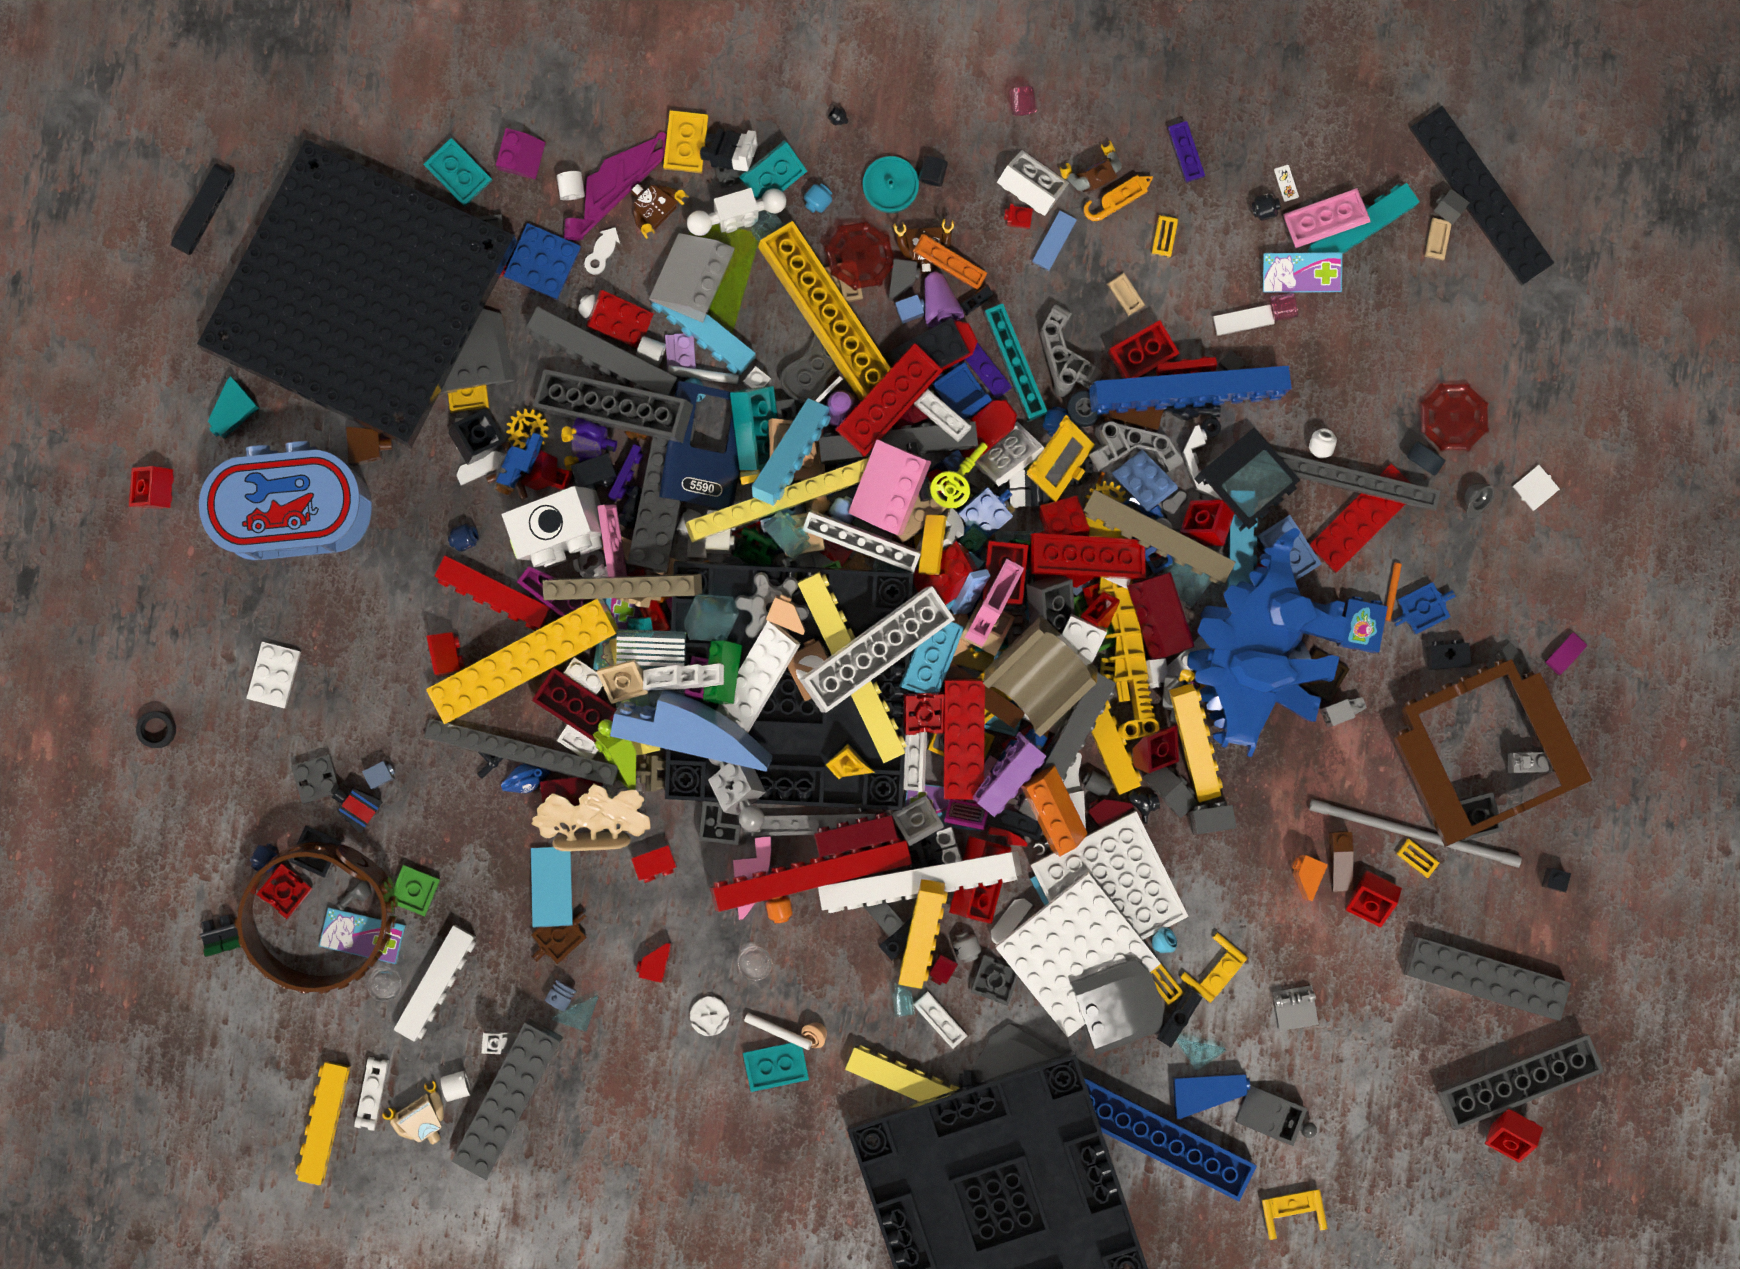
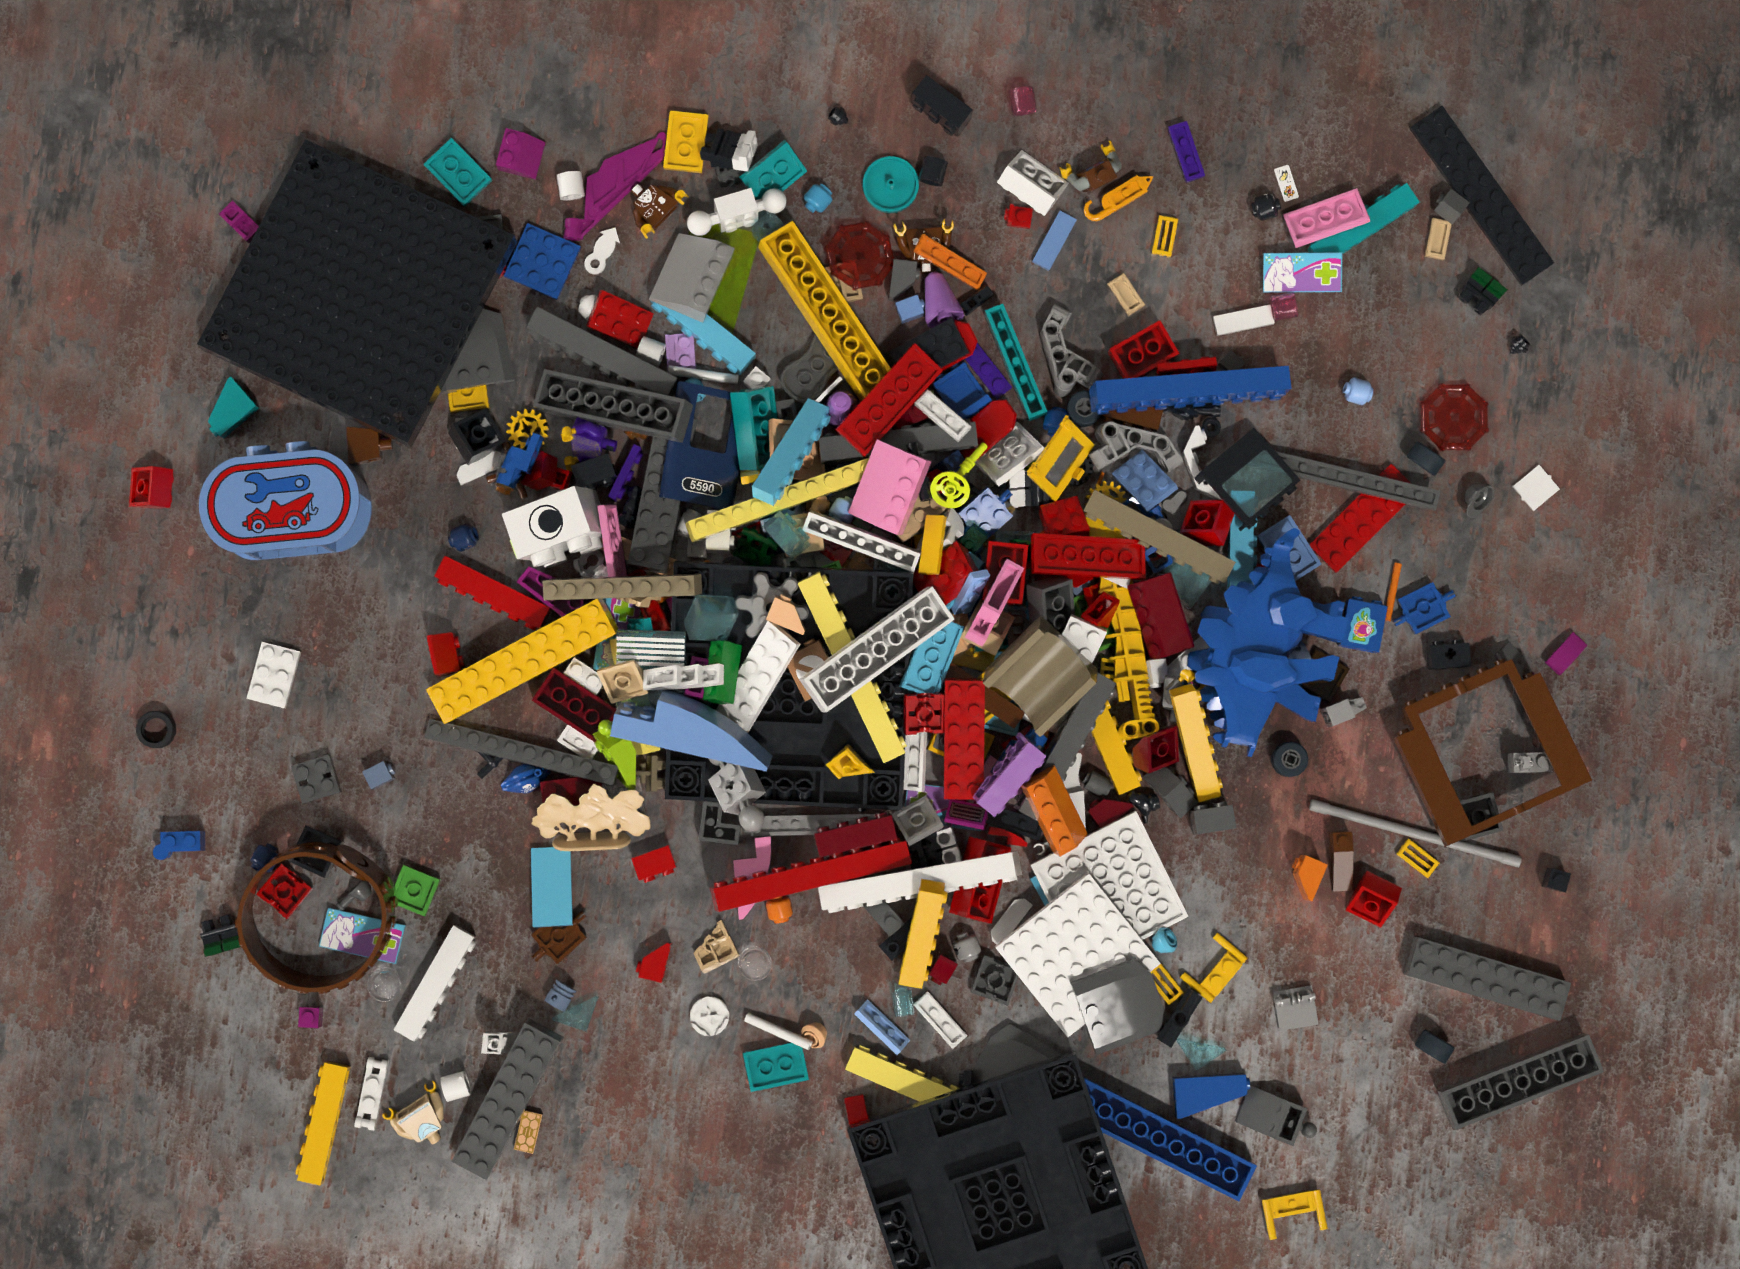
black beam [171,163,235,255] -> none
torso [332,787,383,833] -> none
white head [1309,428,1337,458] -> none
red brick [1485,1108,1543,1163] -> none
none -> blue hinge [153,831,205,860]
none -> magenta slope [219,200,259,244]
none -> magenta brick [298,1006,323,1028]
none -> tile [514,1110,543,1154]
none -> tan slope [693,920,740,973]
none -> red tile [844,1094,868,1125]
none -> light blue plate [854,999,910,1055]
none -> black brick [911,75,973,137]
none -> black wheel [1271,742,1309,777]
none -> light blue head [1343,377,1373,405]
none -> black wheel [1415,1029,1455,1064]
none -> black hips [1458,267,1508,316]
none -> black plate [1510,334,1530,354]

